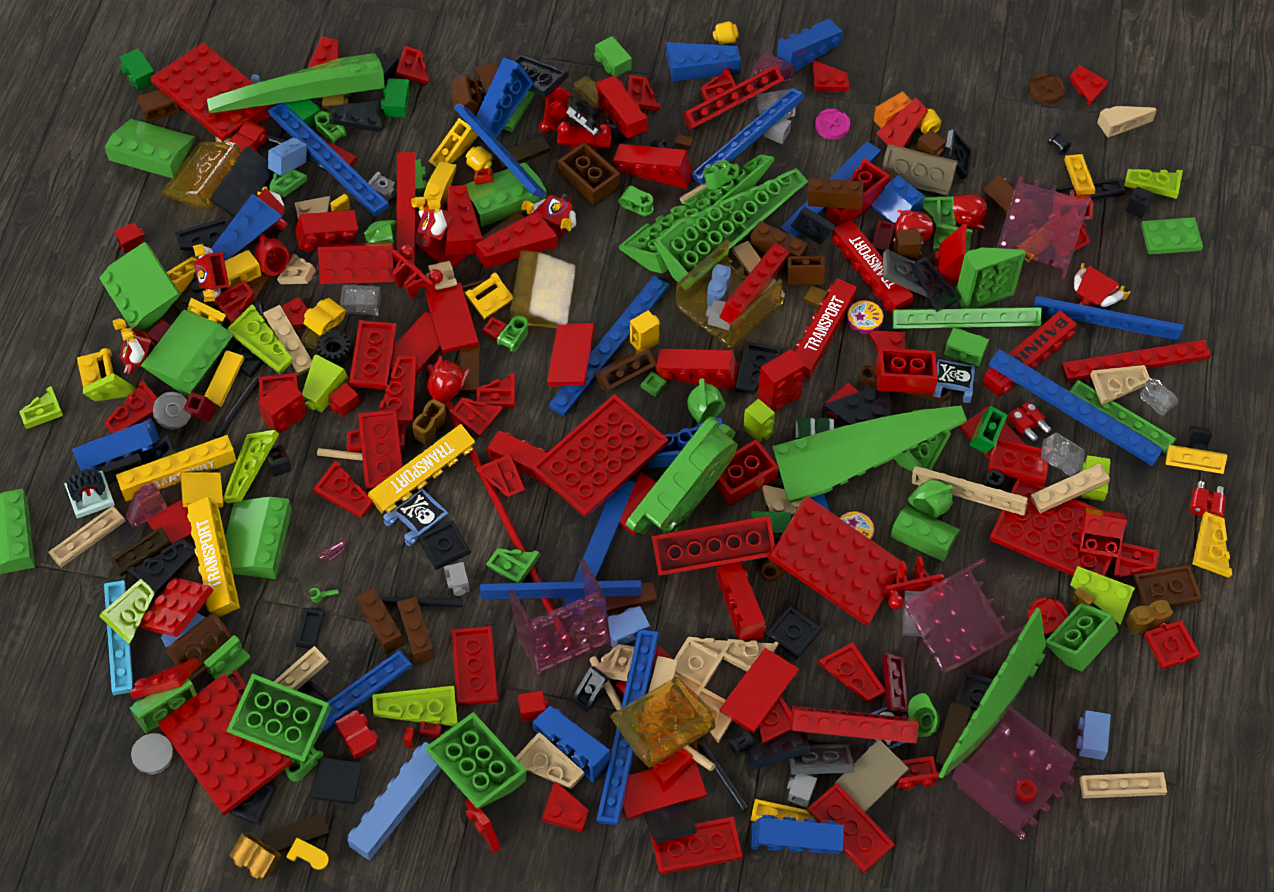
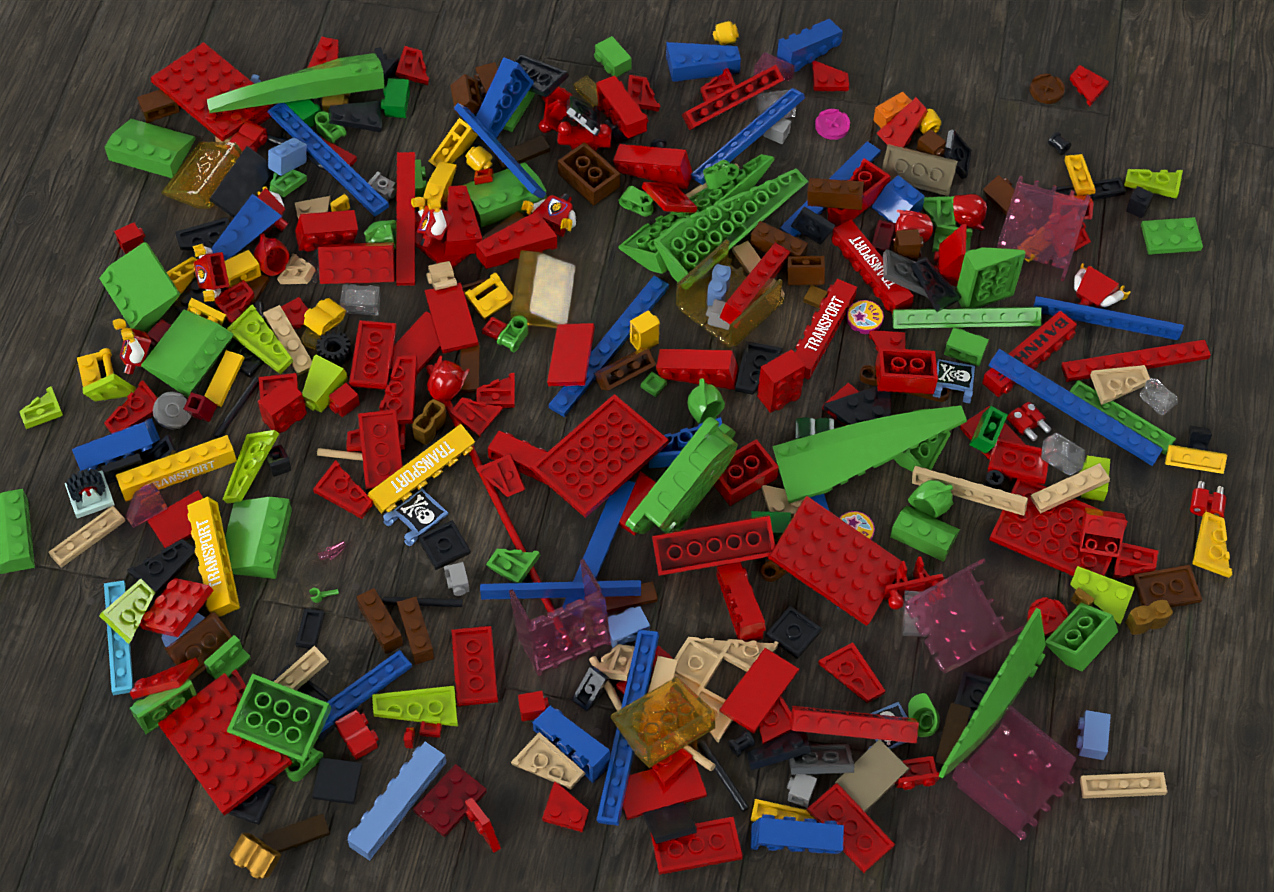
dark brown tile [110,527,172,576] -> none
green brick [119,49,155,91] -> none
light grey tile [131,733,174,775] -> none
yellow tile [180,472,223,507] -> none
yellow leg [287,838,329,870] -> none
red piece [392,245,443,299] -> none
bright green slope [425,712,527,809] -> none
reddish brown piece [675,134,693,149] -> none
lime brick [743,399,775,443] -> none
dark red tile [882,653,908,715] -> none
red tile [1016,780,1037,802] -> none
tan slope [1097,106,1157,138] -> none
red plate [1144,620,1200,670] -> none
none -> dark red plate [413,764,487,838]
none -> red tile [642,182,697,213]

